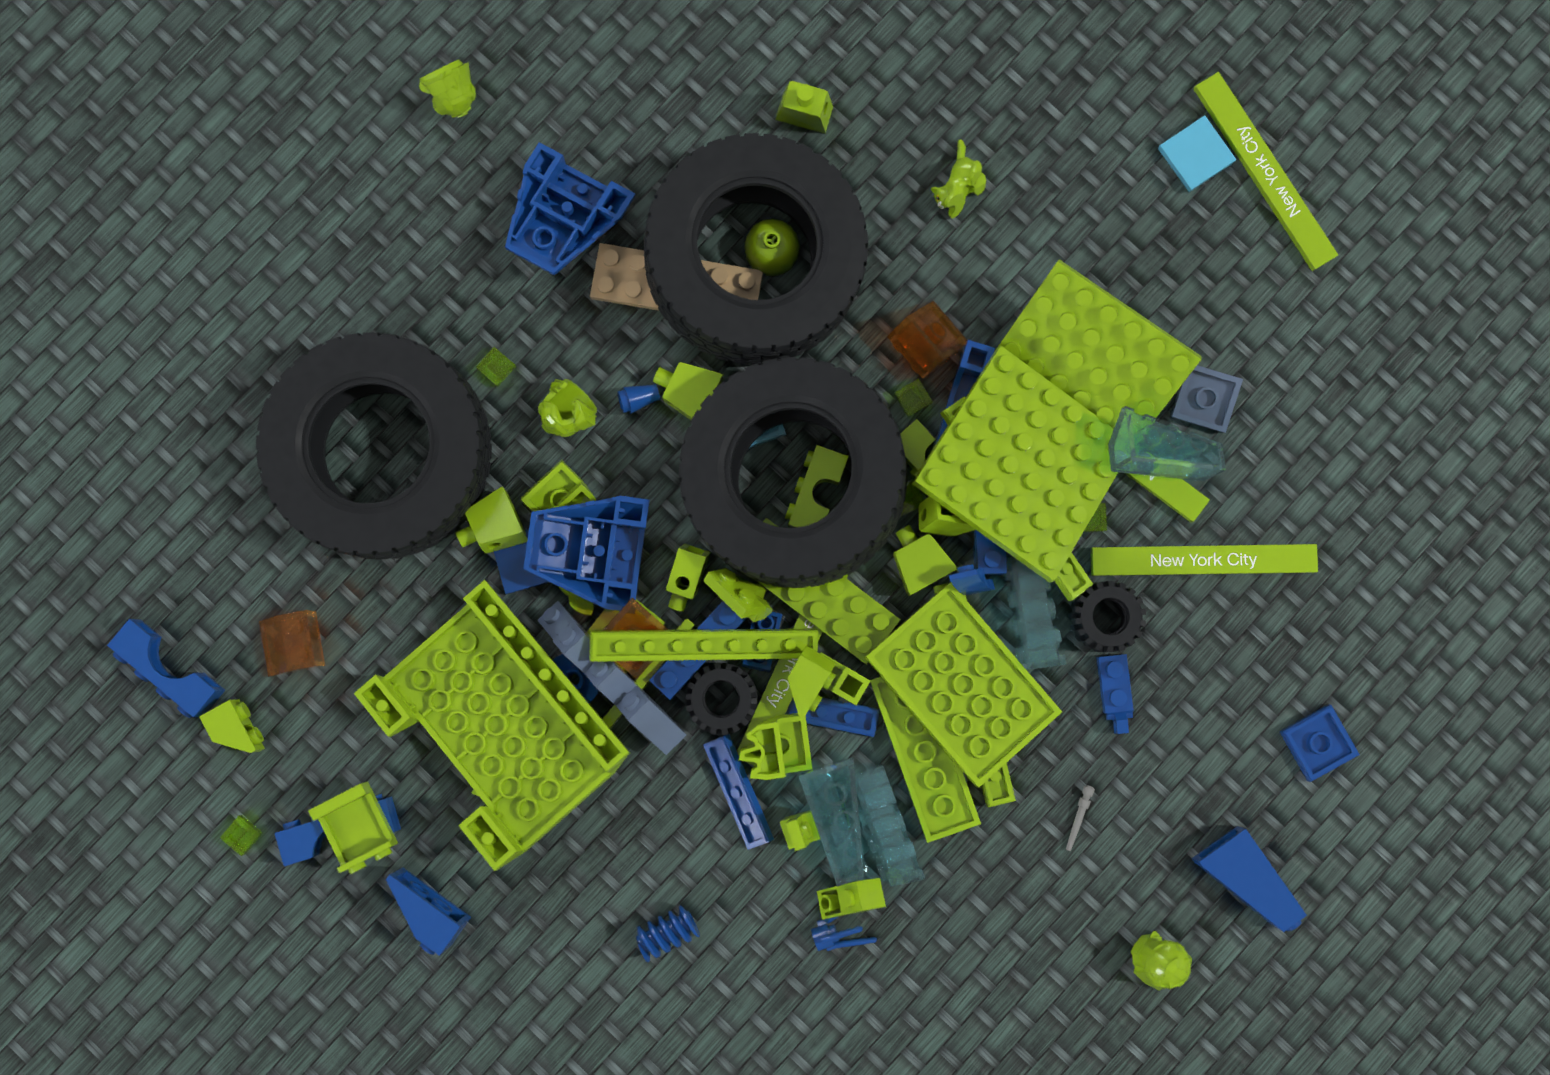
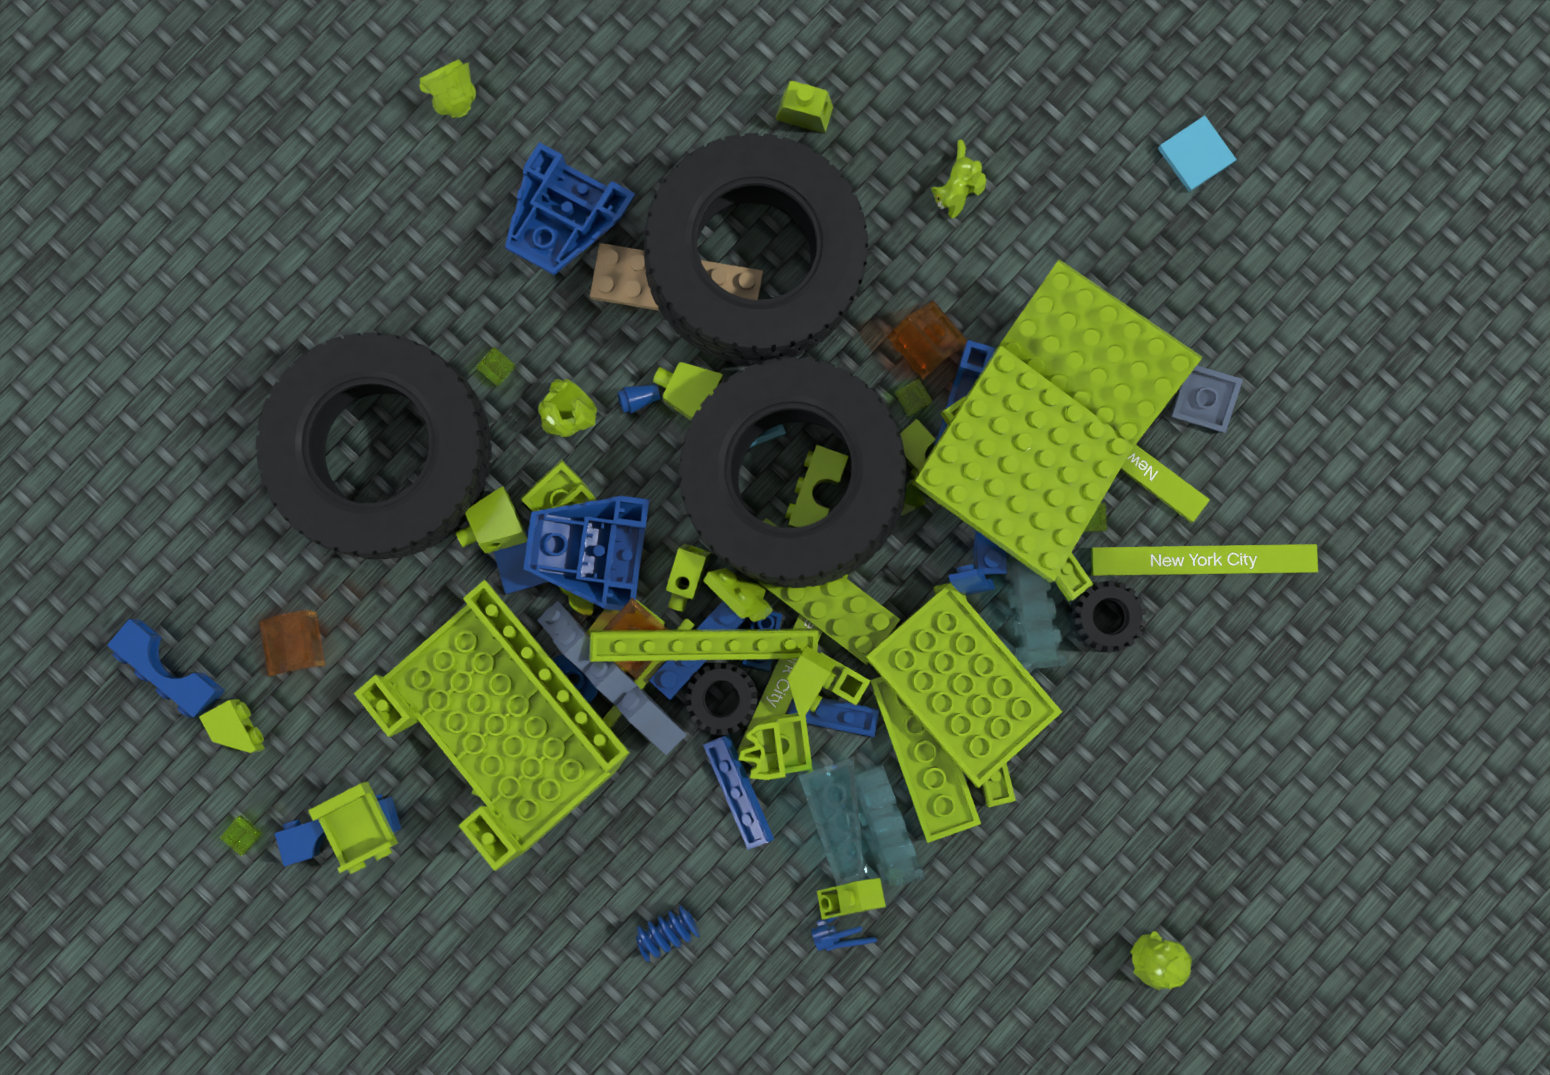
blue slope [386,867,471,956] -> none
lime cylinder [744,218,800,276] -> none
lime brick [780,810,822,851] -> none
lime torso [893,525,957,596] -> none
lime torso [919,496,976,537] -> none
light grey piece [1066,785,1095,851] -> none
blue hinge [1097,654,1134,734] -> none
clear light blue wedge [1108,406,1226,481] -> none
blue slope [1192,826,1307,932] -> none
lime tile [1193,72,1338,272] -> none
blue tile [1279,704,1360,782] -> none

